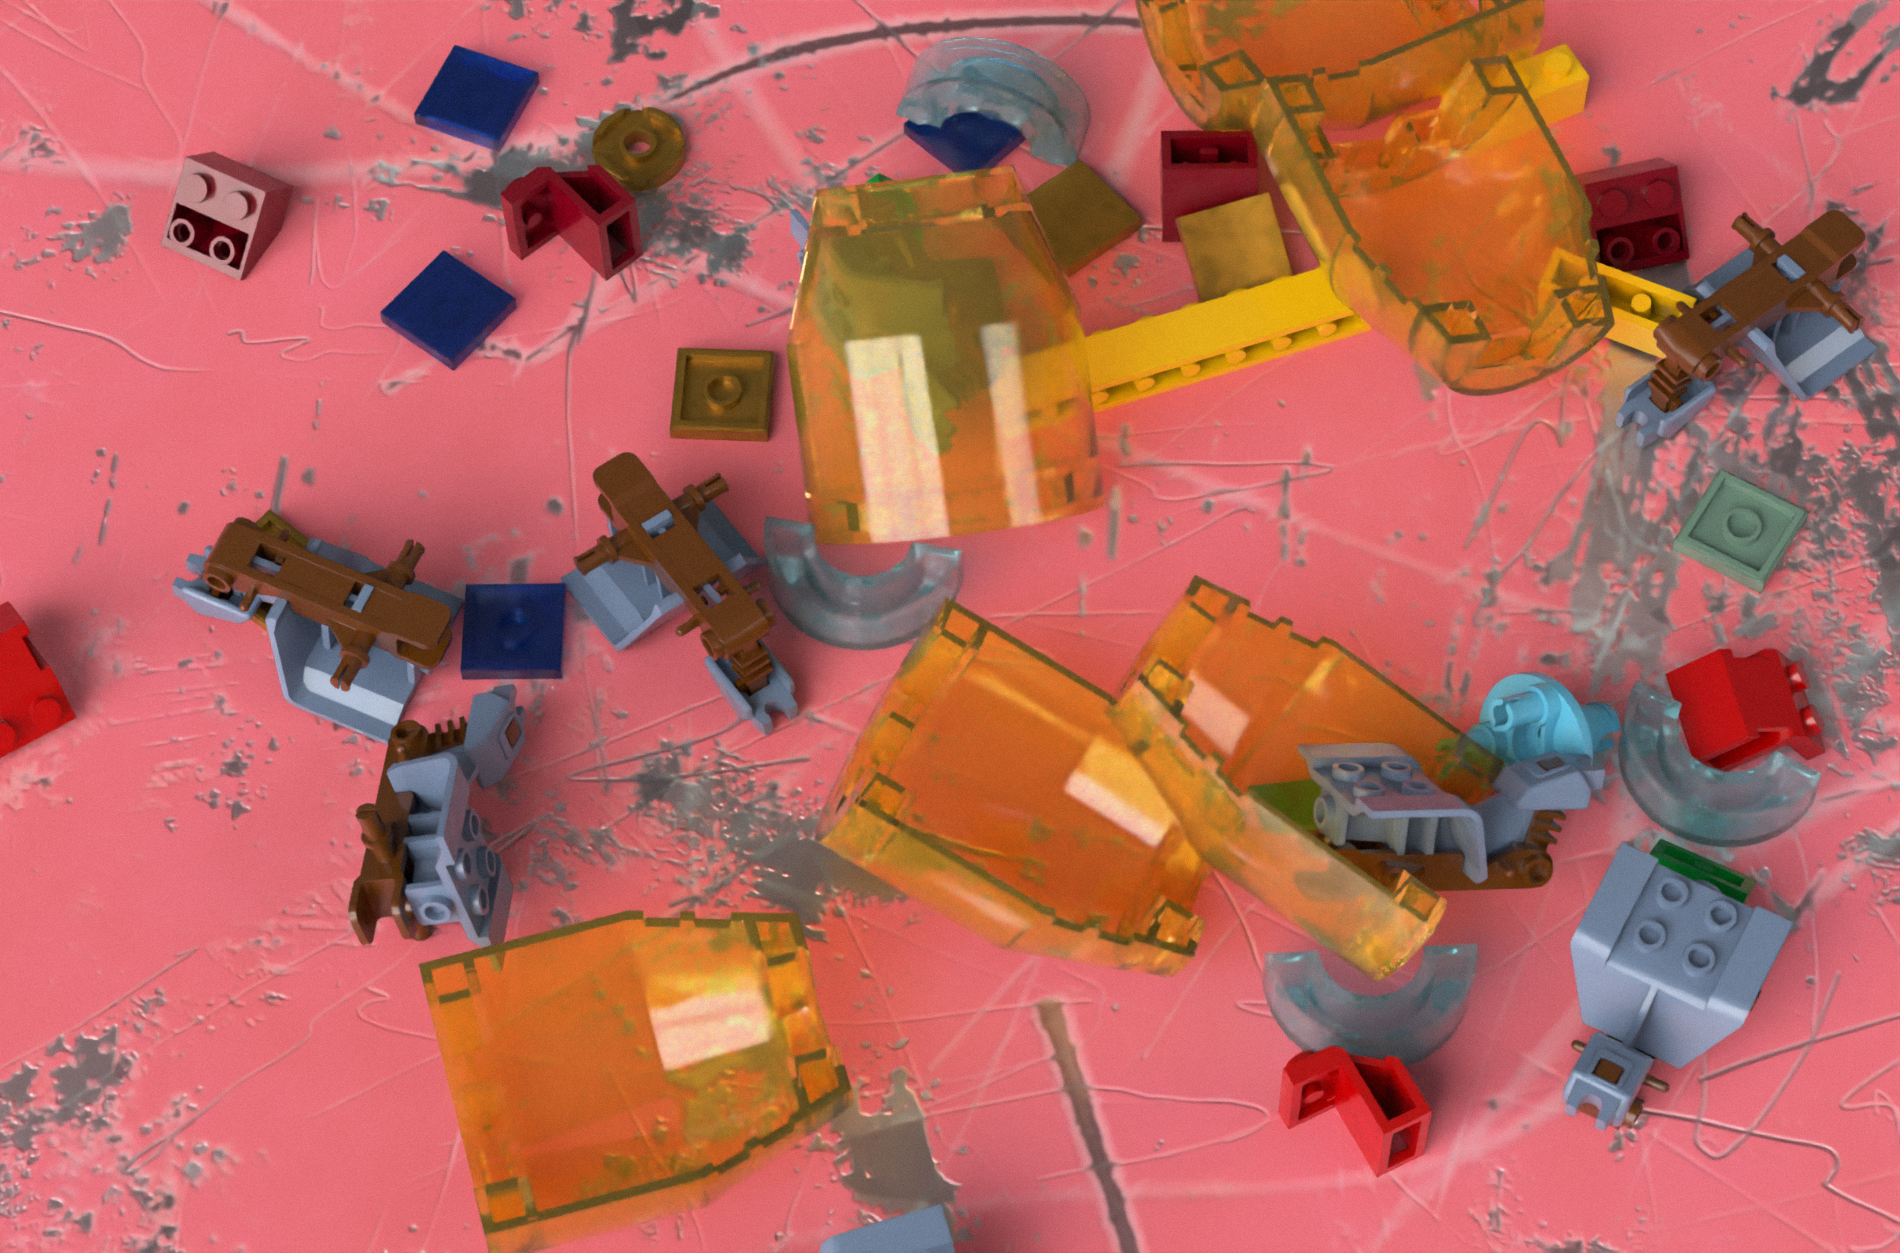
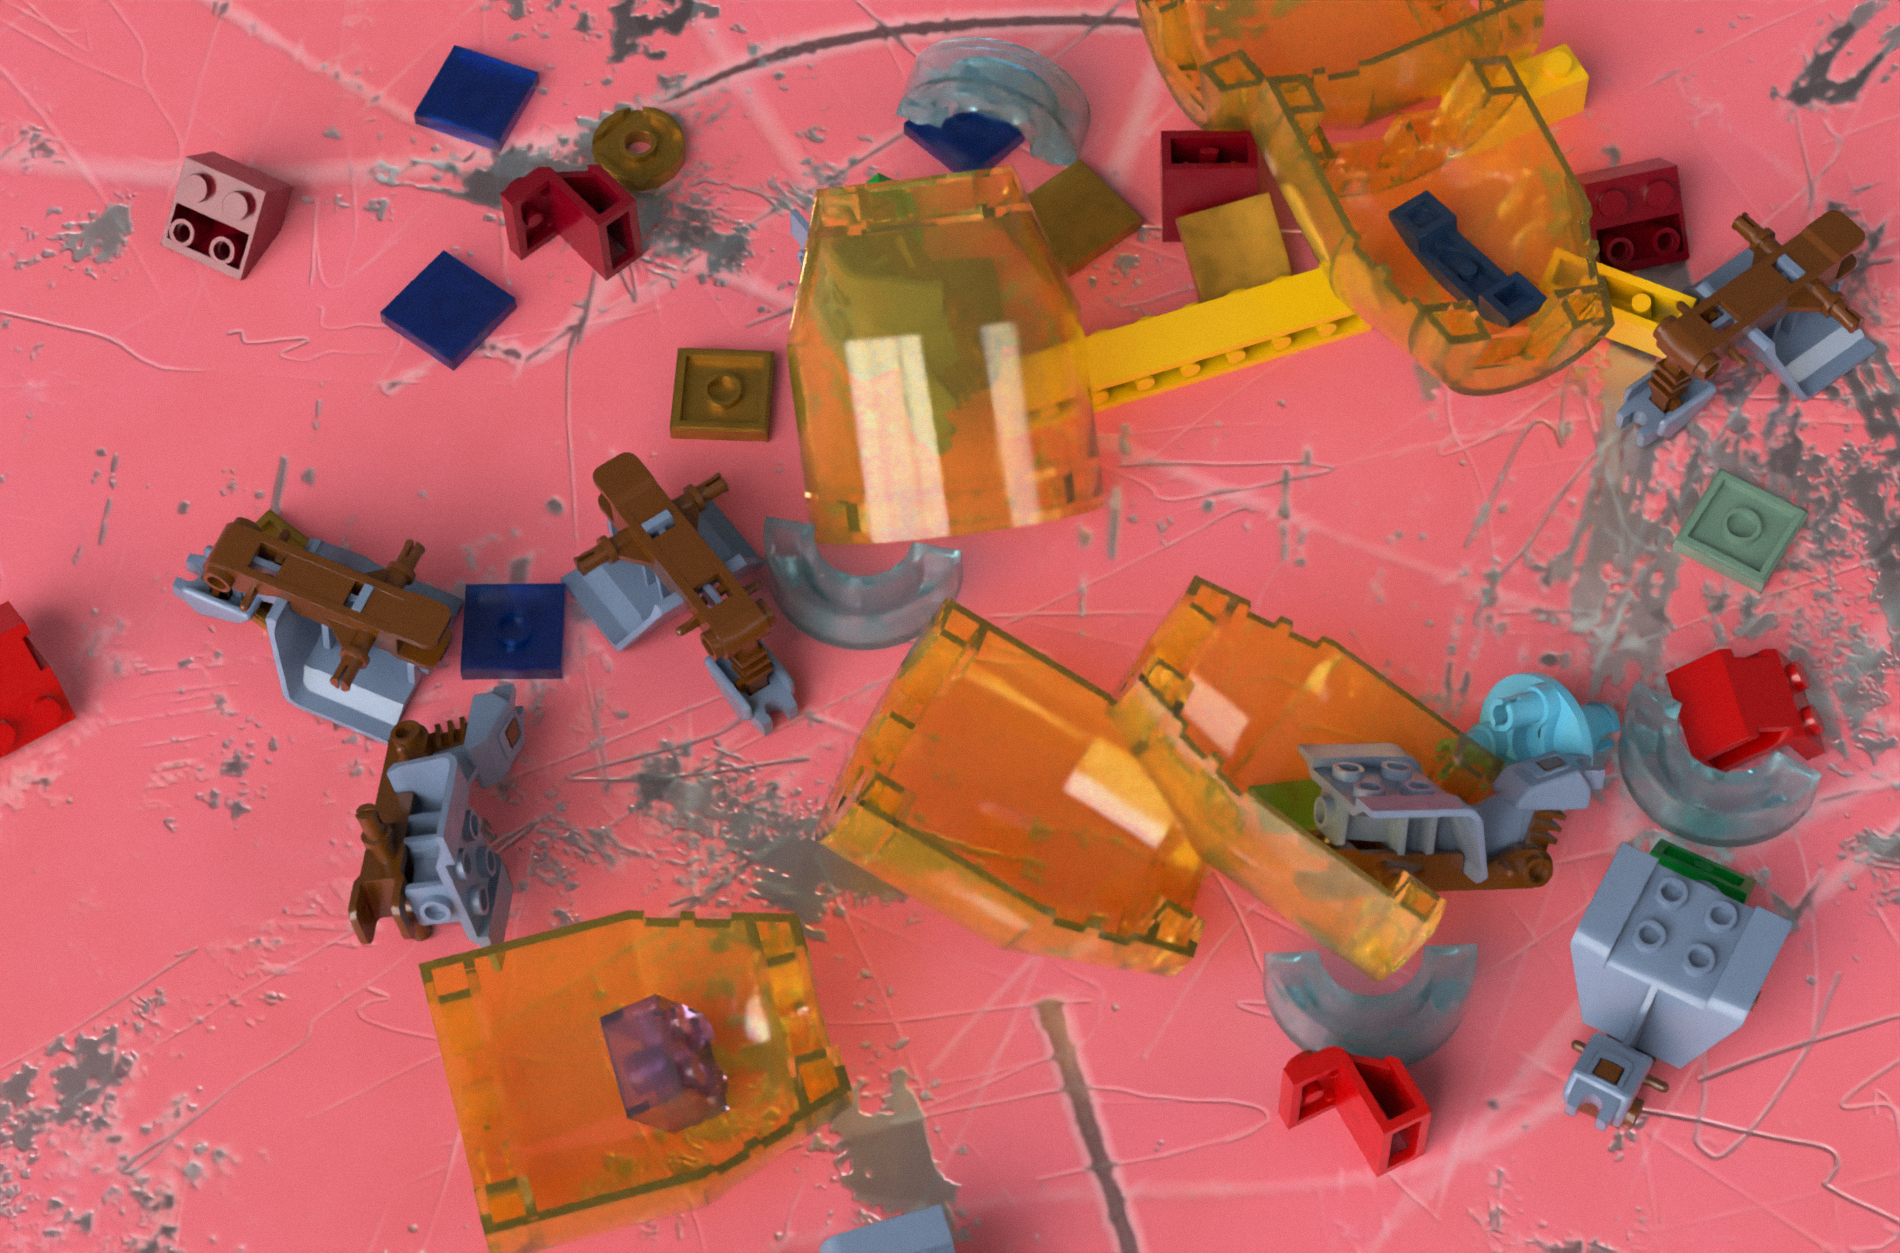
none -> brick [599,994,729,1134]
none -> dark blue slope [1389,190,1548,328]

